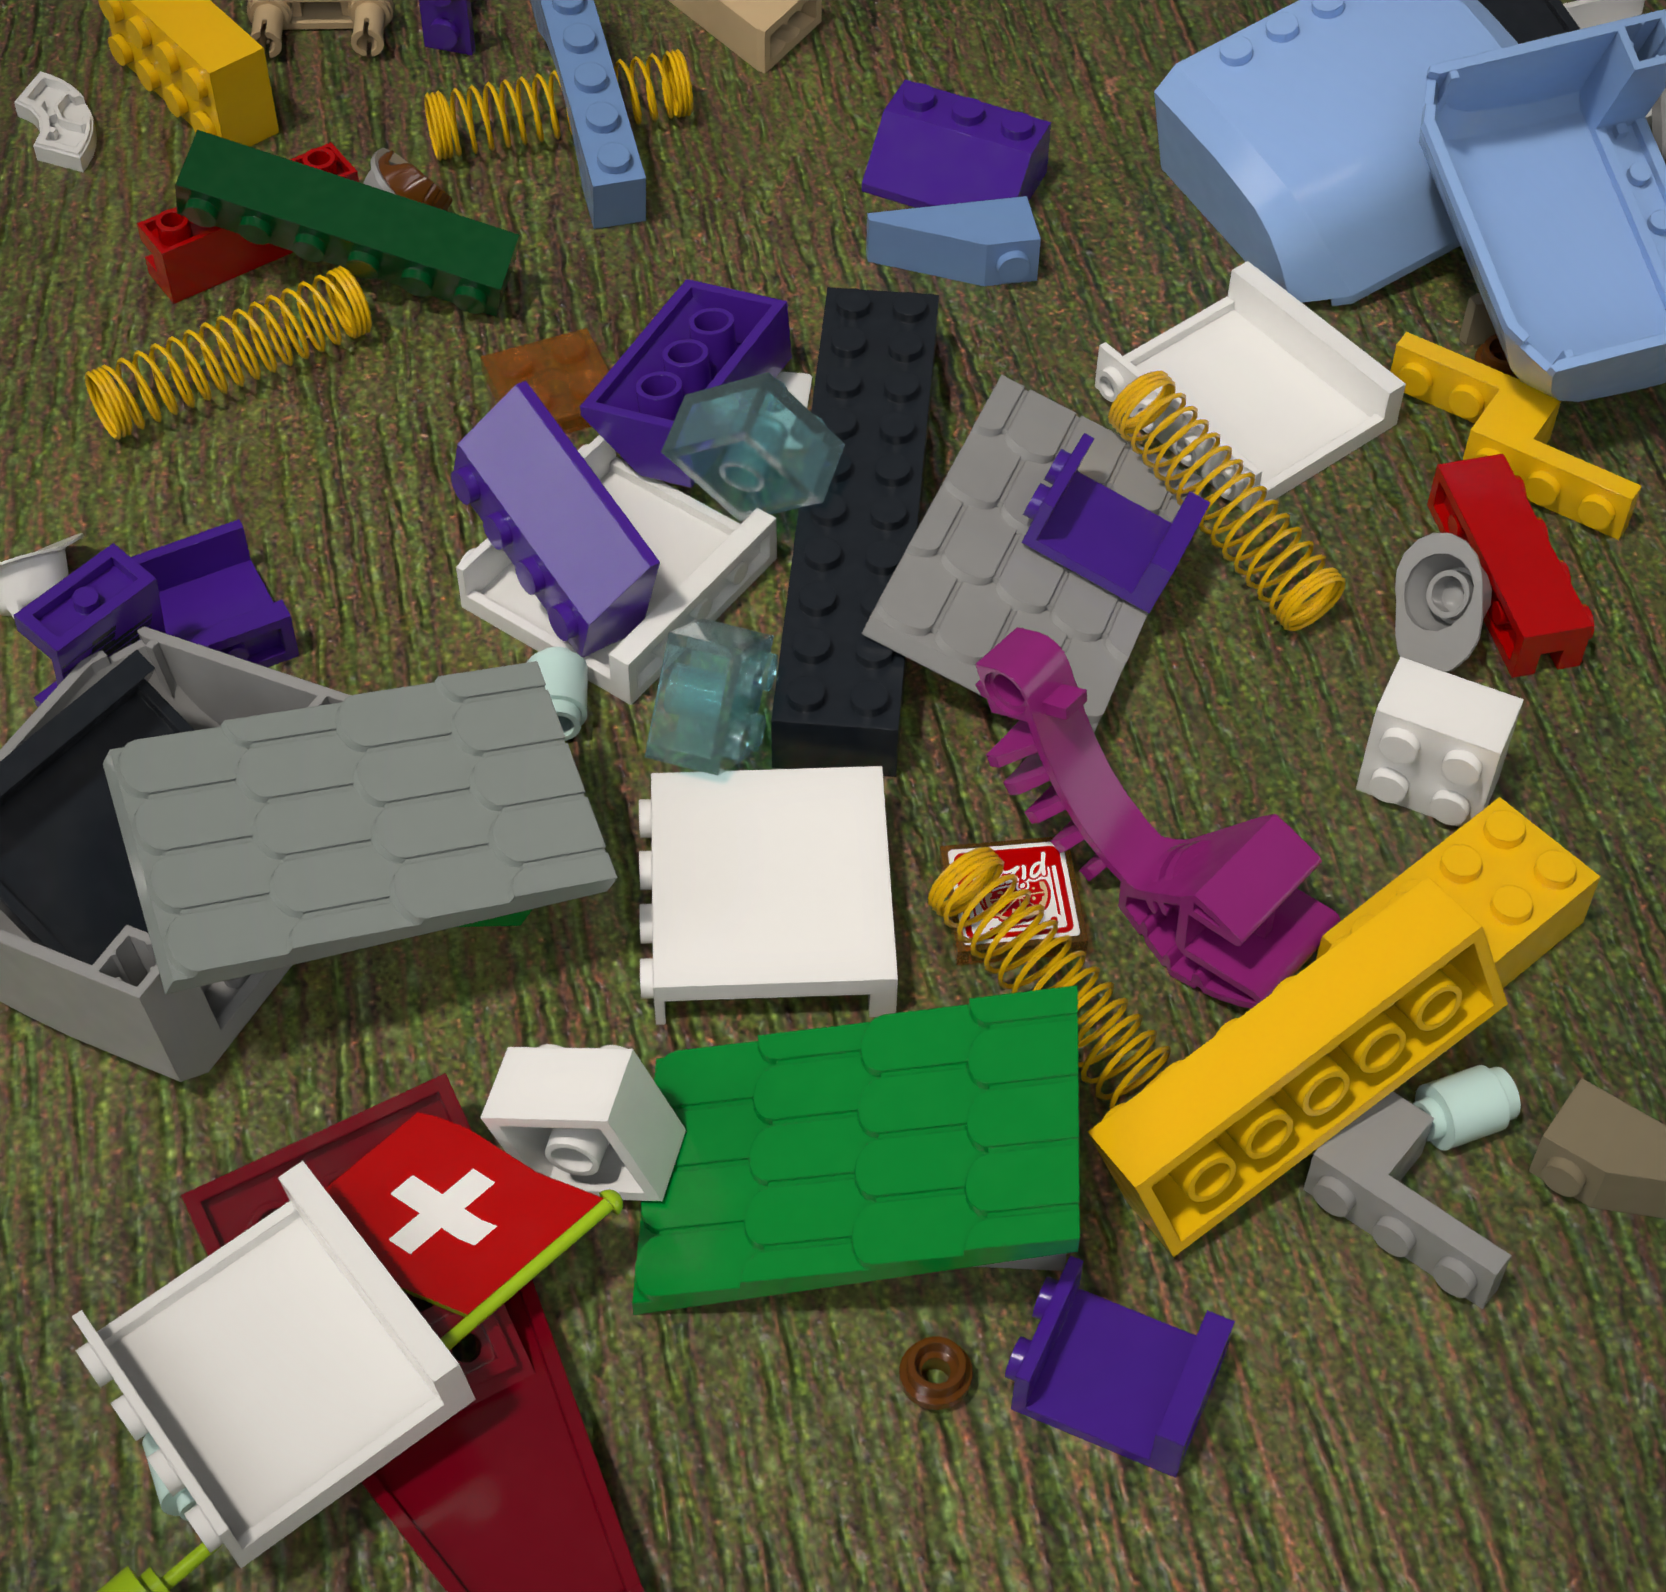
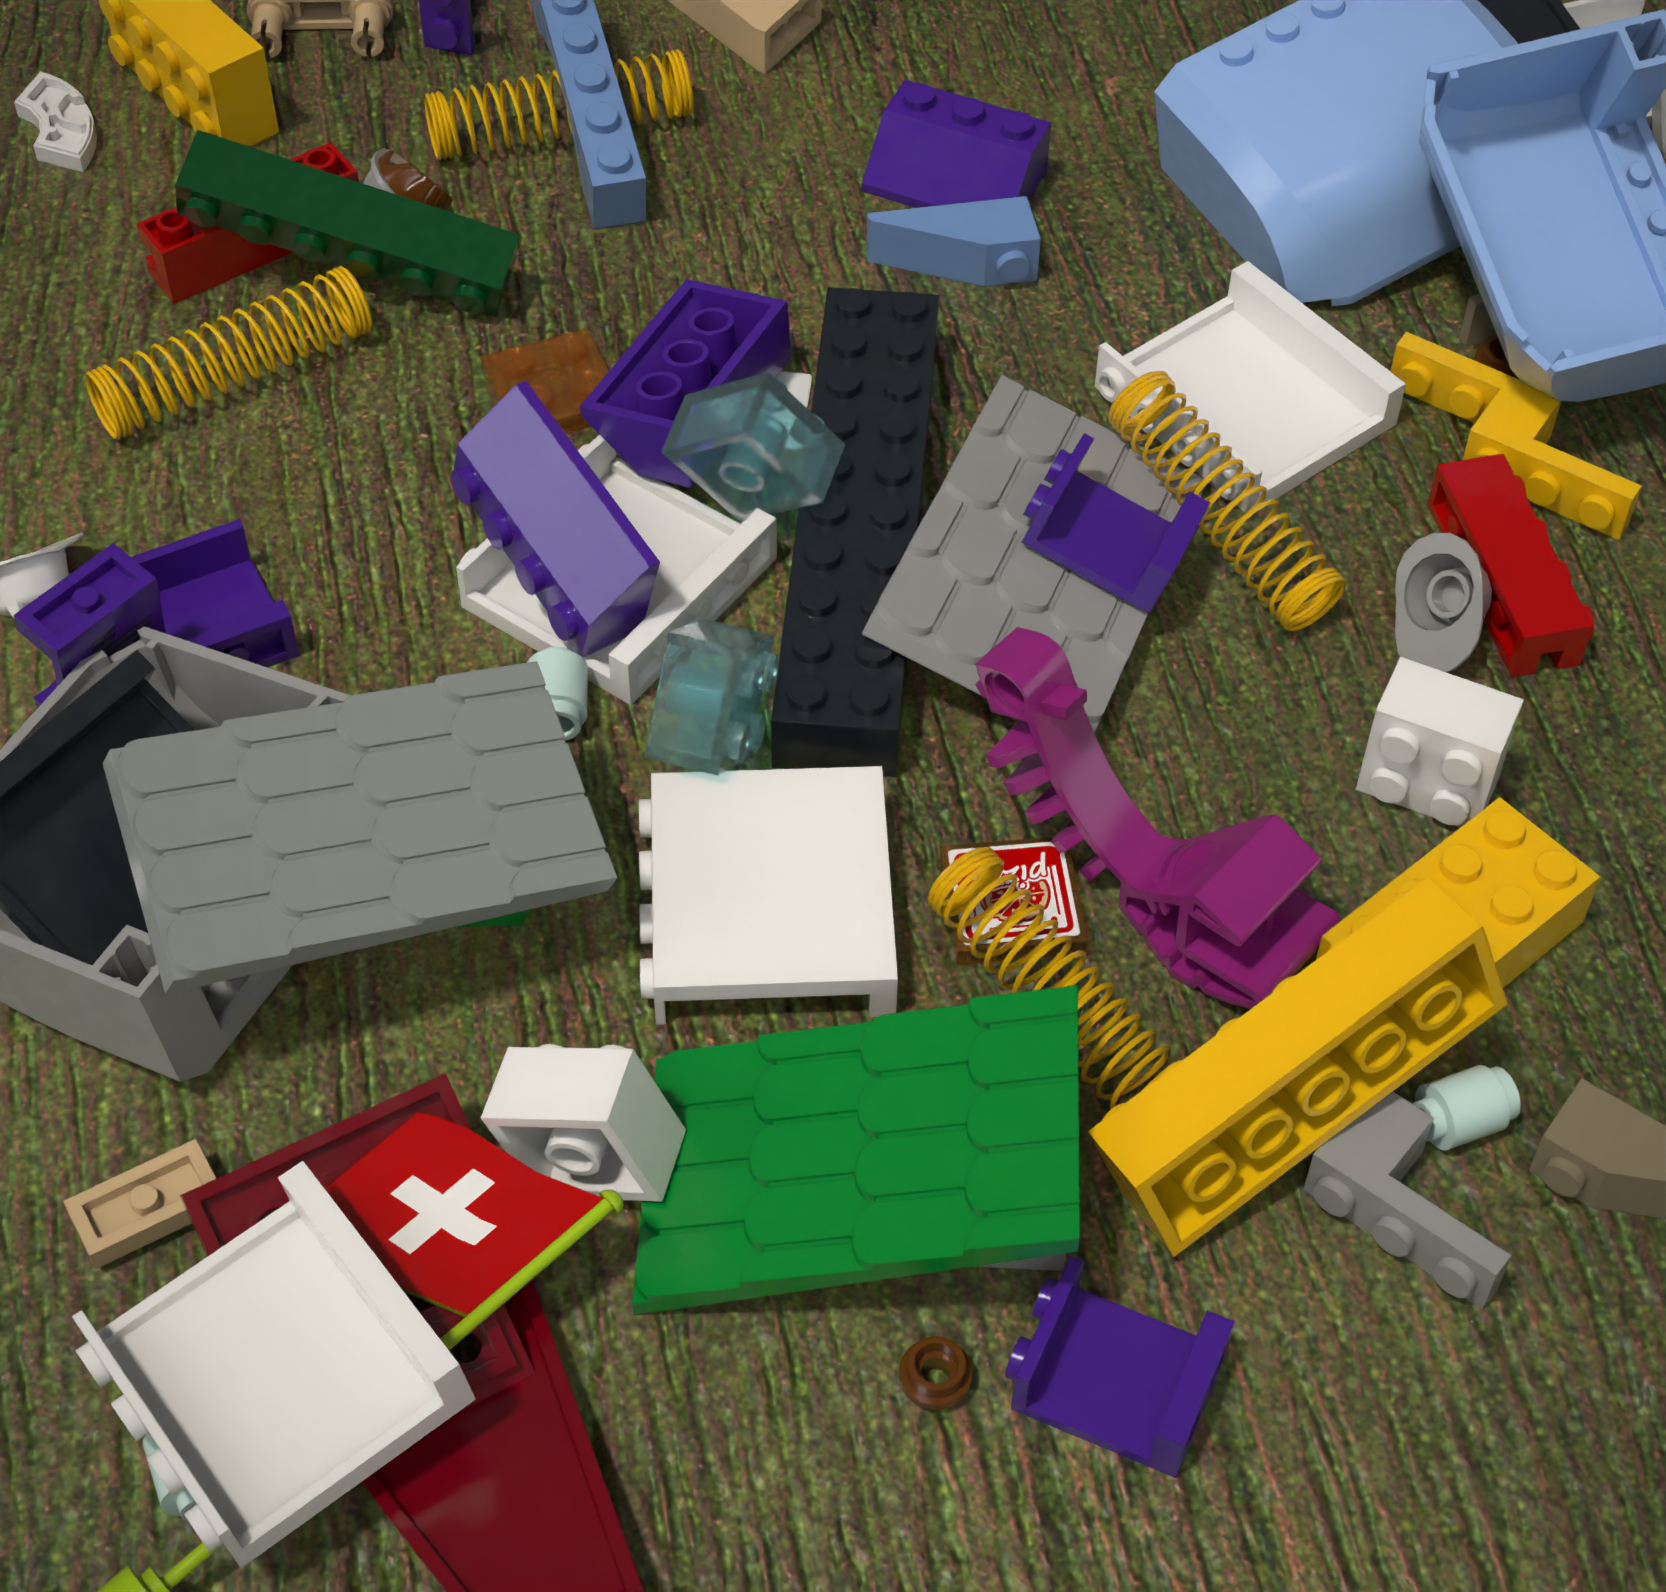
none -> tan plate [63,1139,216,1269]

